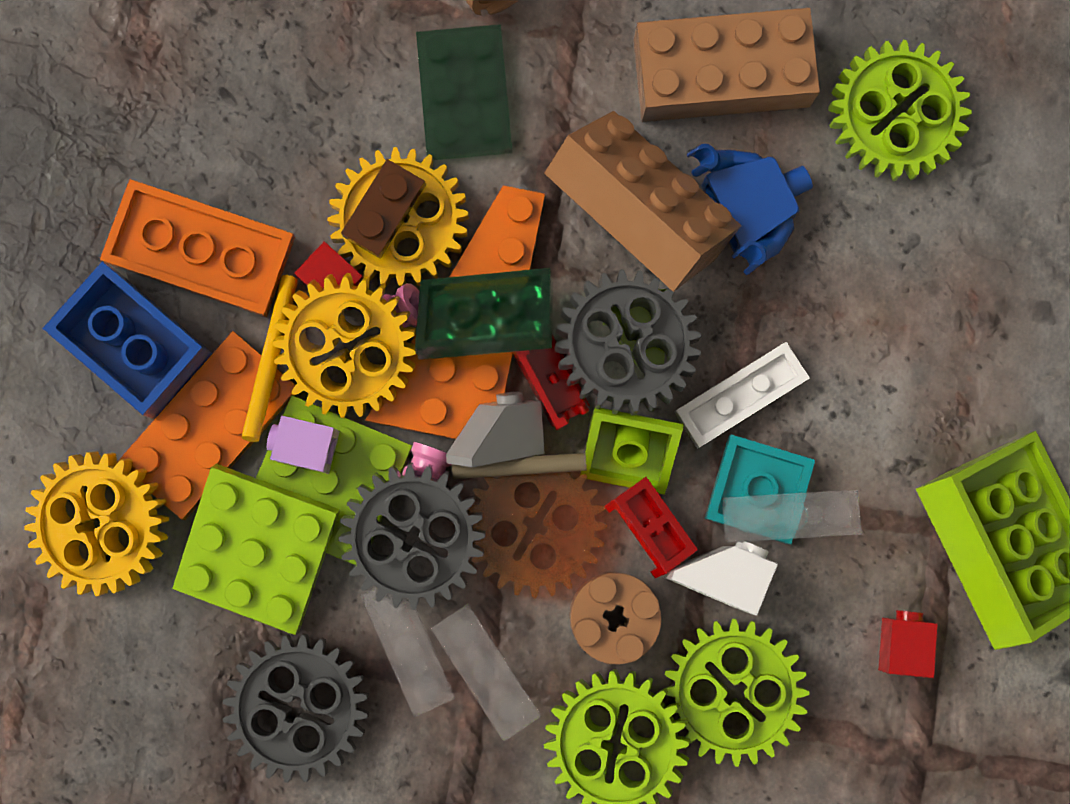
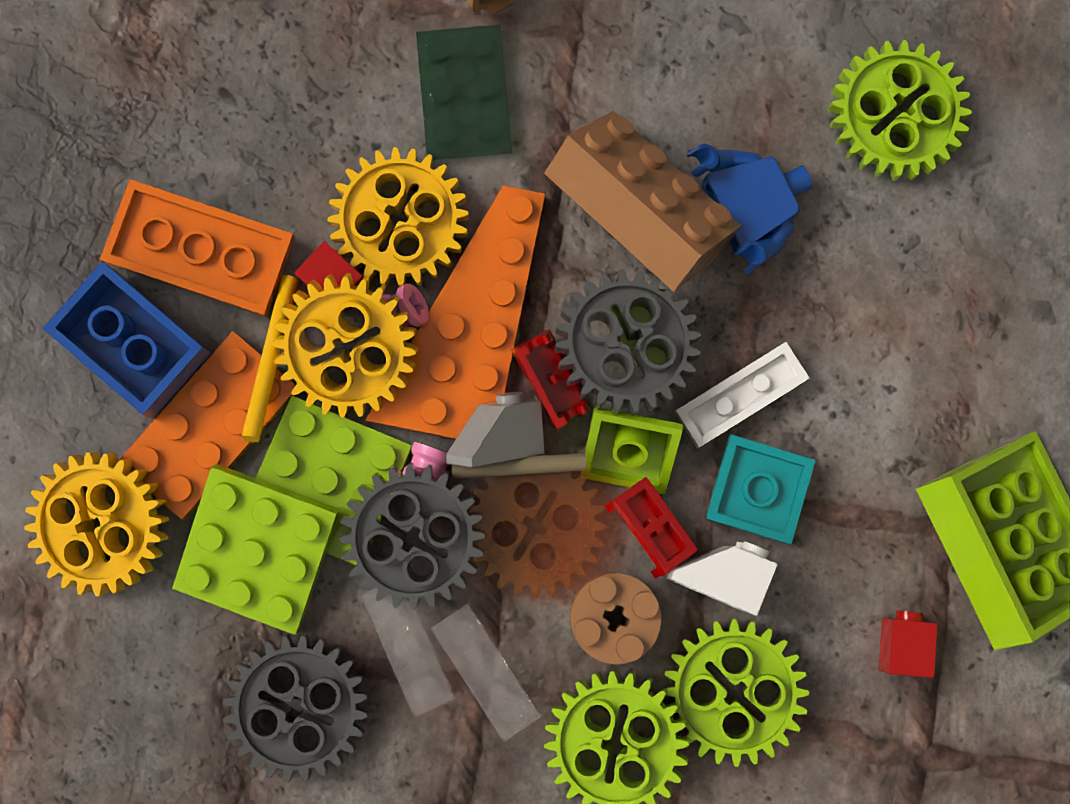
lavender brick [267,415,340,474] -> none
reddish brown plate [341,159,426,259] -> none
clear green plate [415,268,553,360] -> none
medium nougat brick [634,8,820,122] -> none
clear plate [722,490,862,542] -> none

